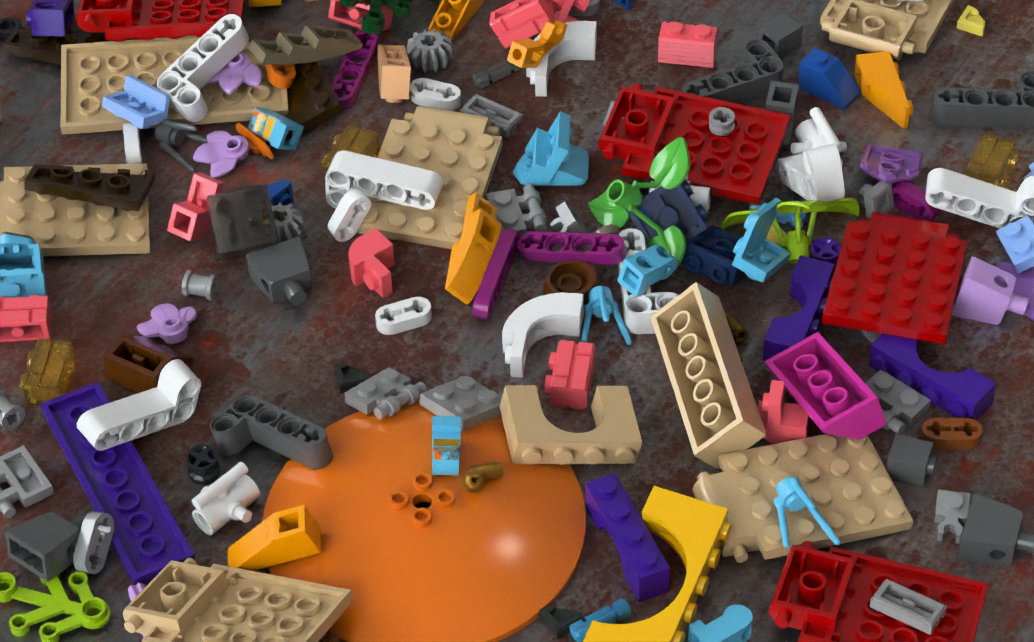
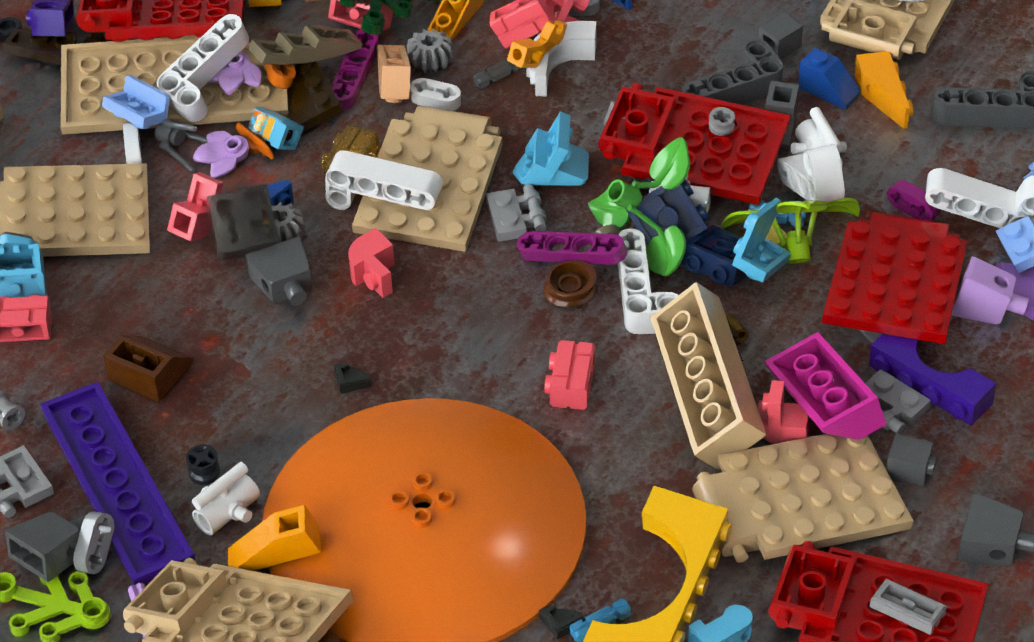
clear yellow brick [19,339,77,406] -> none
dark brown wing [25,165,155,212] -> none
white beam [77,359,201,451] -> none
lavender plate [137,303,197,344] -> none
light grey bush [182,270,219,301] -> none
dark grey beam [210,395,333,469] -> none
white beam [328,189,371,242] -> none
light grey plate [345,367,427,419] -> none
white beam [375,296,432,335] -> none
light grey plate [420,375,502,431] -> none
medium azure leg [432,416,461,476] -> none
light orange slope [445,192,502,305] -> none
light grey tile [460,94,523,138] -> none
pearl gold arm [462,461,503,493] -> none
magenta beam [473,228,520,320] -> none
tan arch [499,385,642,465] -> none
white arch [502,292,584,378] -> none
light grey tile [550,201,589,233] -> none
medium azure plant [581,286,632,345] -> none
dark purple arch [585,473,670,602] -> none
medium azure leg [617,244,678,297] -> none
coral brick [658,21,717,68] -> none
dark purple arch [763,255,835,361] -> none
medium azure plant [773,477,840,548] -> none
dark purple wheel [811,238,841,271] -> none
light grey tile [858,181,894,220] -> none
medium lavender tile [860,144,924,184] -> none
dark orange beam [921,417,983,450] -> none
light grey plate [934,489,970,544] -> none
light yellow tile [957,5,985,36] -> none
clear yellow brick [965,133,1020,189] -> none

